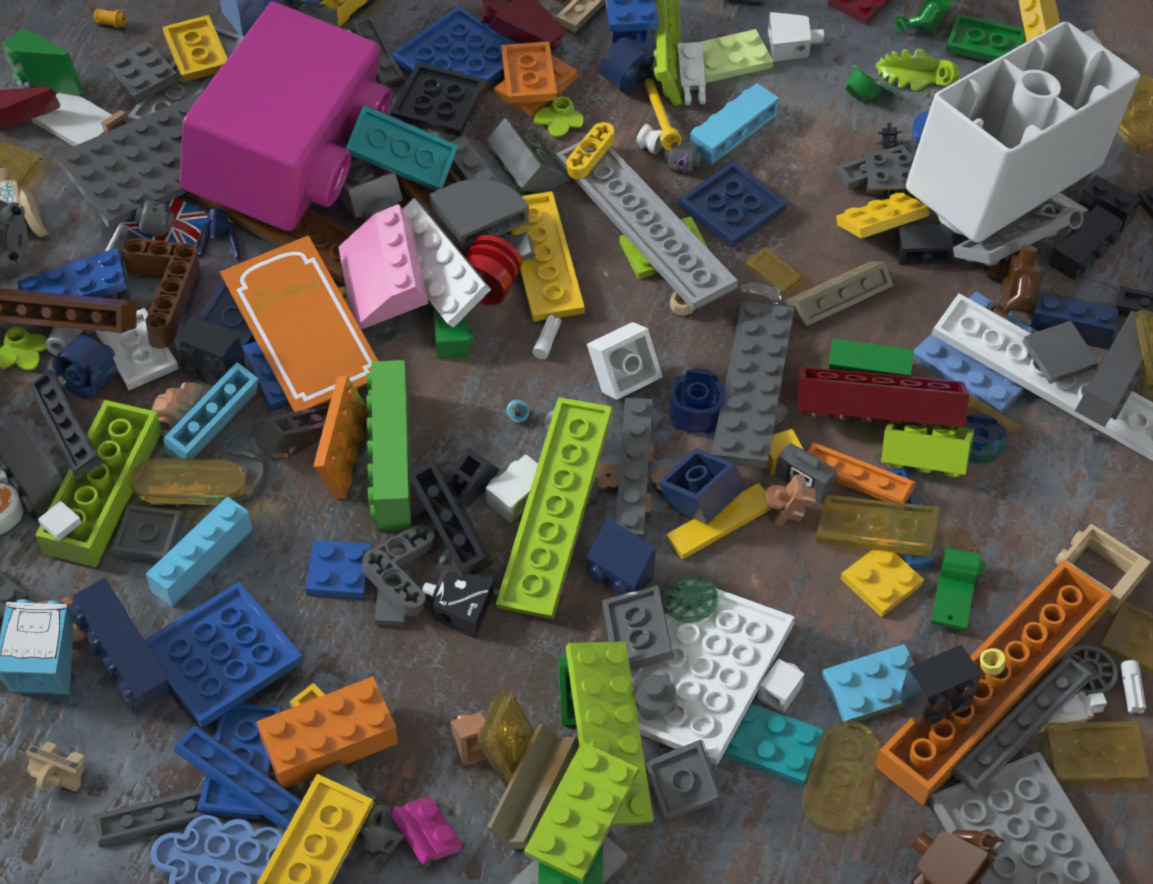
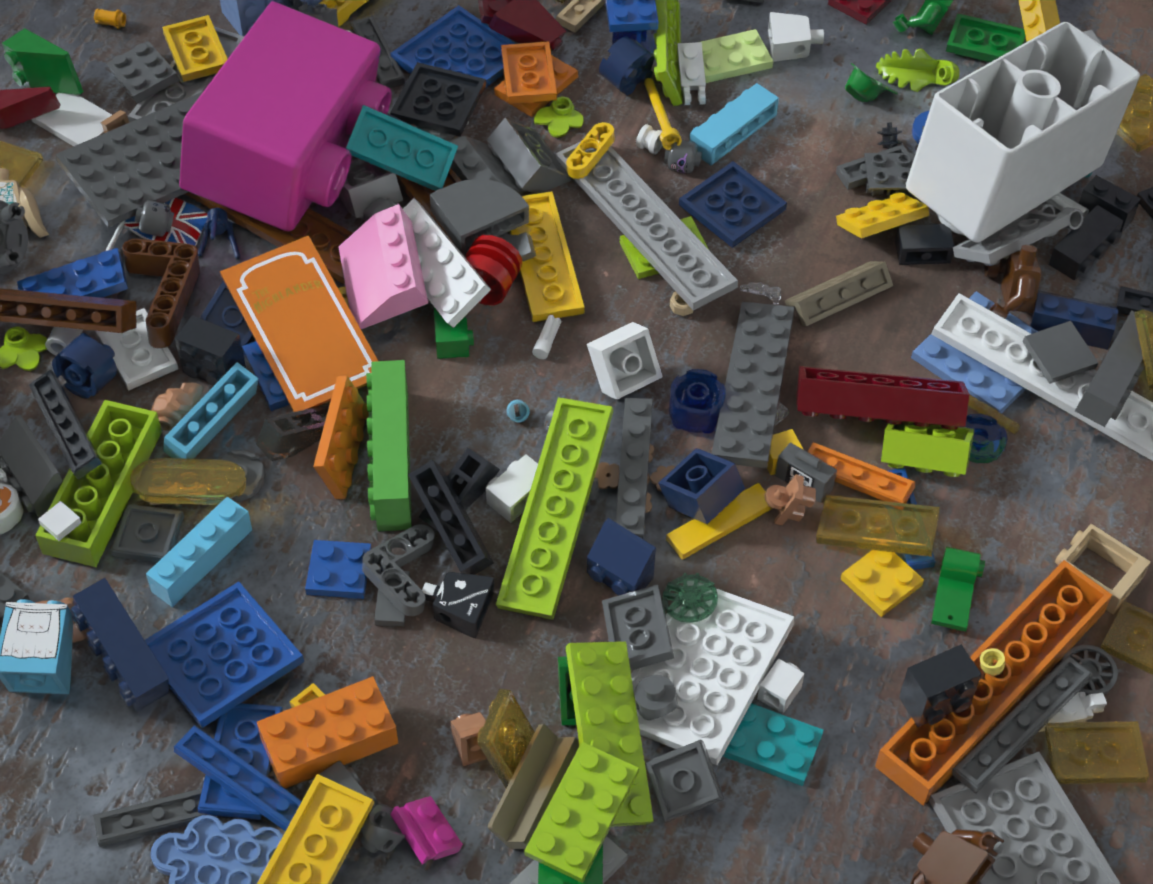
tan hips [27,741,86,792] -> none
clear yellow tile [746,247,802,295] -> none
clear yellow tile [801,721,880,835] -> none
medium azure plate [821,644,915,726] -> none
green brick [828,339,913,377] -> none
white piece [1121,660,1146,714] -> none

